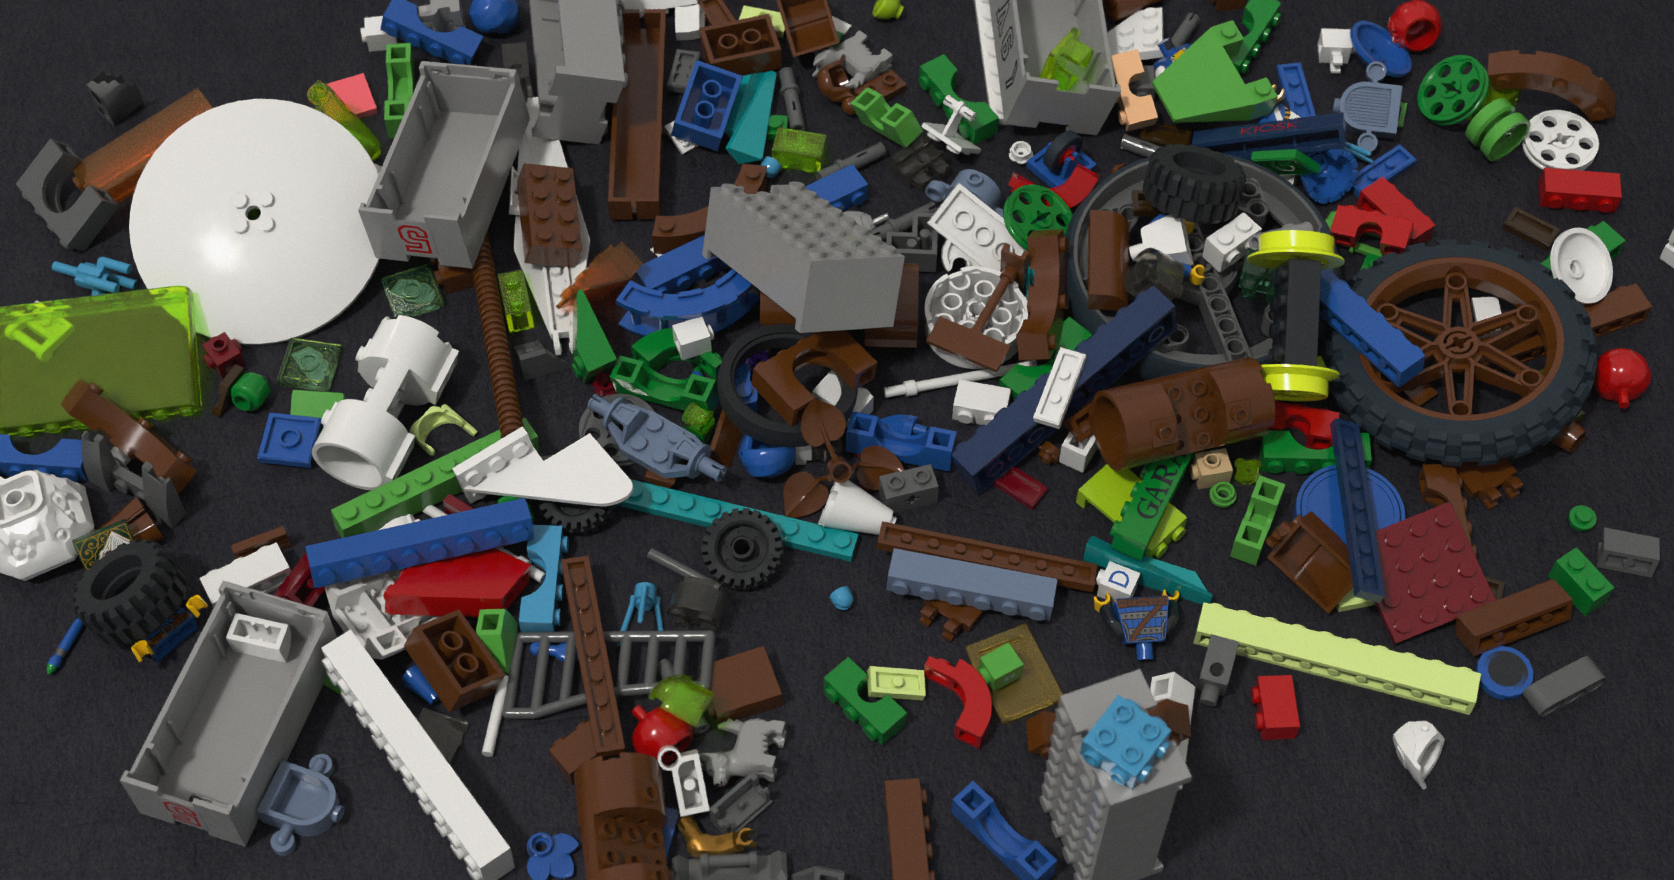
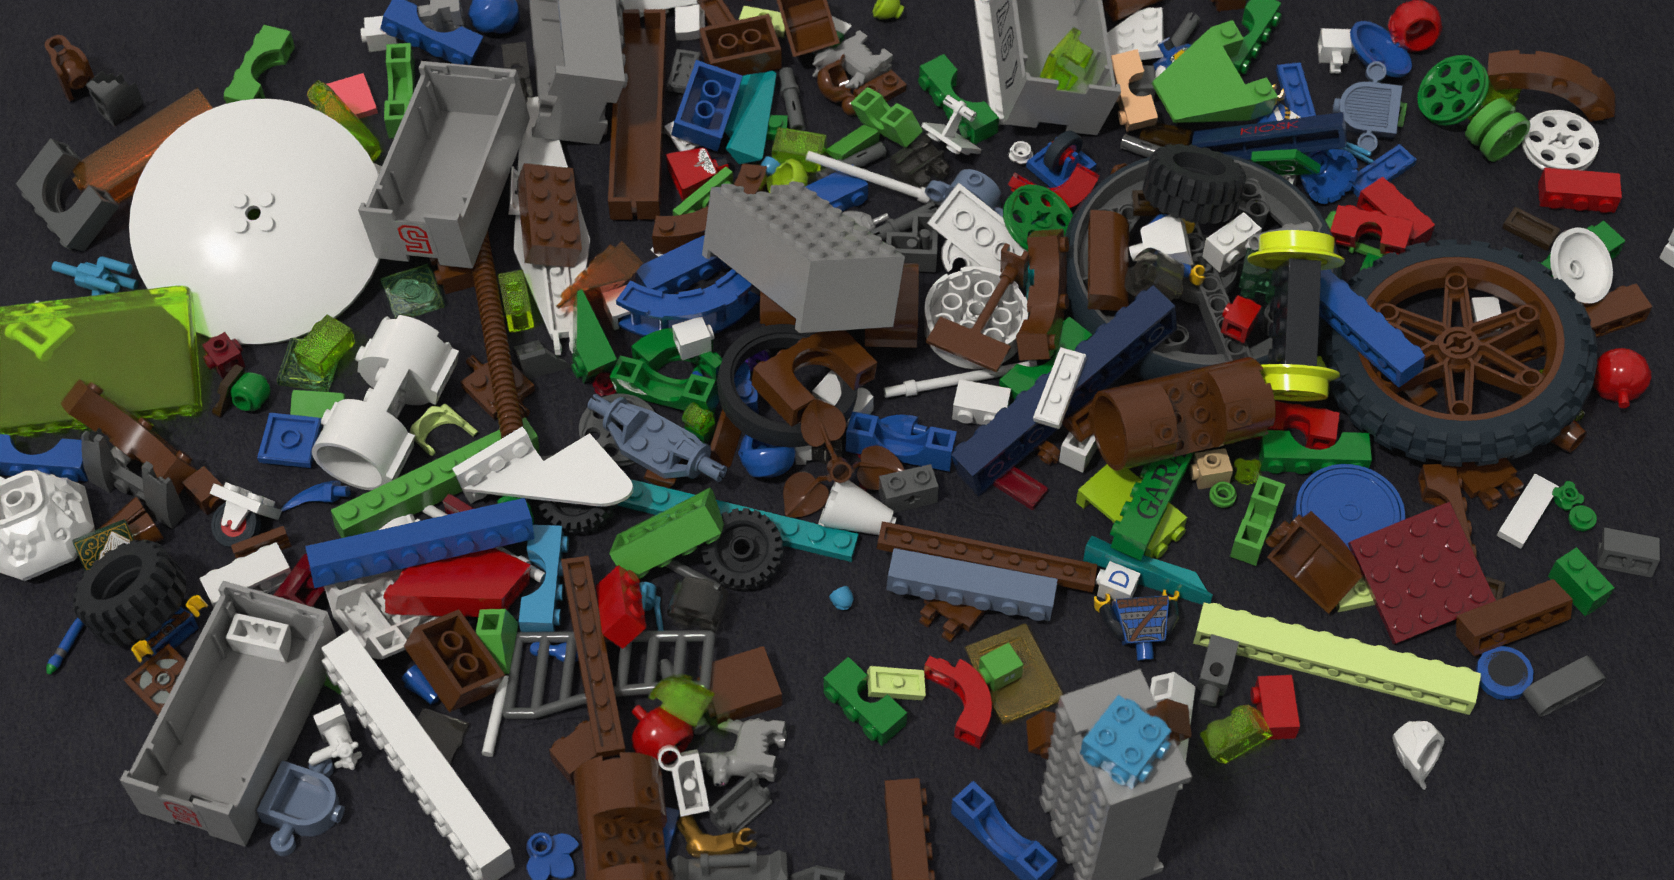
dark blue plate [1330,418,1385,603] -> none
none -> reddish brown piece [44,35,94,102]
none -> reddish brown piece [124,644,186,716]
none -> reddish brown brick [182,466,226,515]
none -> plate [210,482,282,548]
none -> bright green arch [224,25,295,104]
none -> blue bar [280,481,350,512]
none -> clear neon green brick [293,314,355,379]
none -> white piece [309,704,362,770]
none -> reddish brown plate [460,355,535,419]
none -> red brick [596,565,646,649]
none -> panel [602,285,630,330]
none -> bright green slope [609,487,724,579]
none -> red torso [666,148,729,202]
none -> bright green plate [673,167,733,216]
none -> lime hair [767,158,809,193]
none -> white bar [805,150,943,206]
none -> bright green slope [826,125,880,160]
none -> clear neon green brick [1200,705,1273,764]
none -> red brick [1221,295,1262,343]
none -> white tile [1497,474,1559,549]
none -> green plate [1552,481,1584,510]

